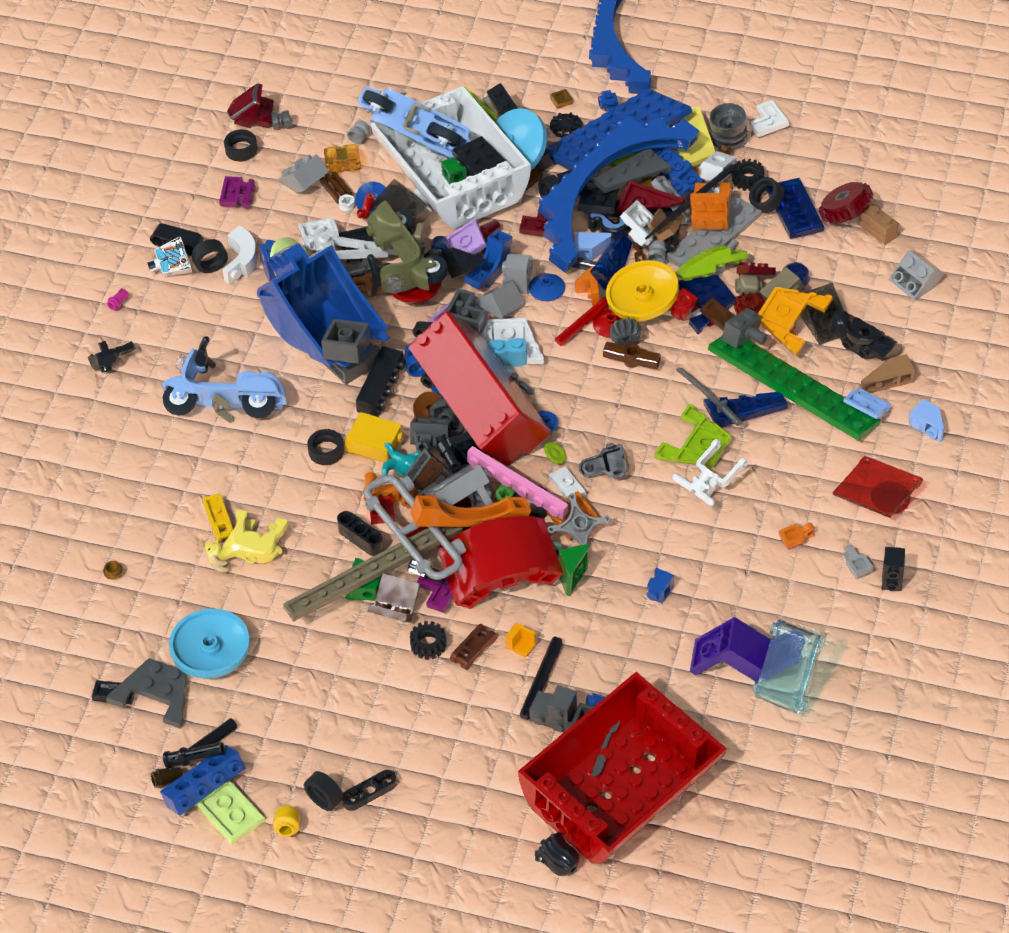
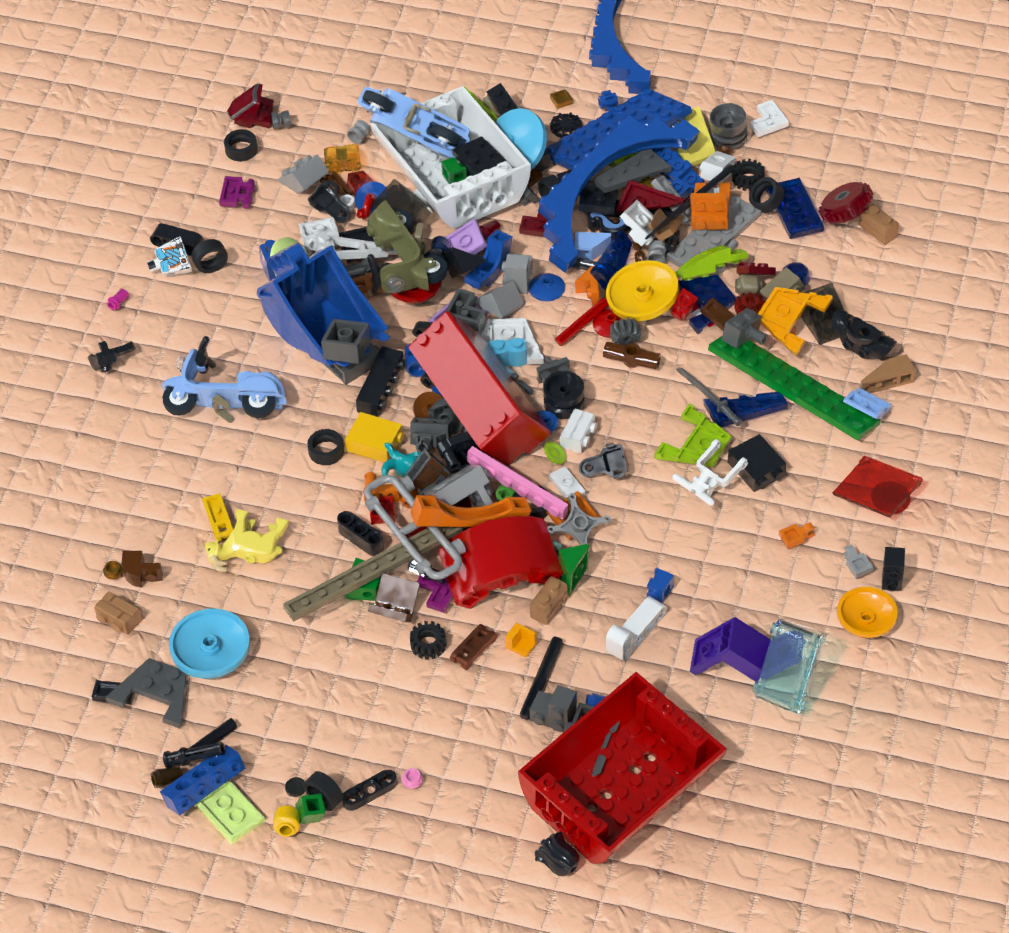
white arch [222,225,257,285] -> none
light grey slope [888,250,944,300] -> none
light blue slope [909,399,944,442] -> none
none -> medium nougat brick [94,591,142,635]
none -> reddish brown brick [122,550,163,587]
none -> pearl dark grey piece [285,777,305,797]
none -> green brick [295,794,326,824]
none -> black piece [308,180,351,223]
none -> clear red brick [347,170,373,196]
none -> bright pink plate [402,768,423,789]
none -> dark grey tile [520,186,540,206]
none -> medium nougat brick [530,577,568,625]
none -> dark grey hips [536,356,571,384]
none -> black wheel [543,371,585,419]
none -> white brick [560,409,597,453]
none -> white beam [606,596,667,661]
none -> black brick [728,434,786,492]
none -> light orange dish [837,587,898,638]

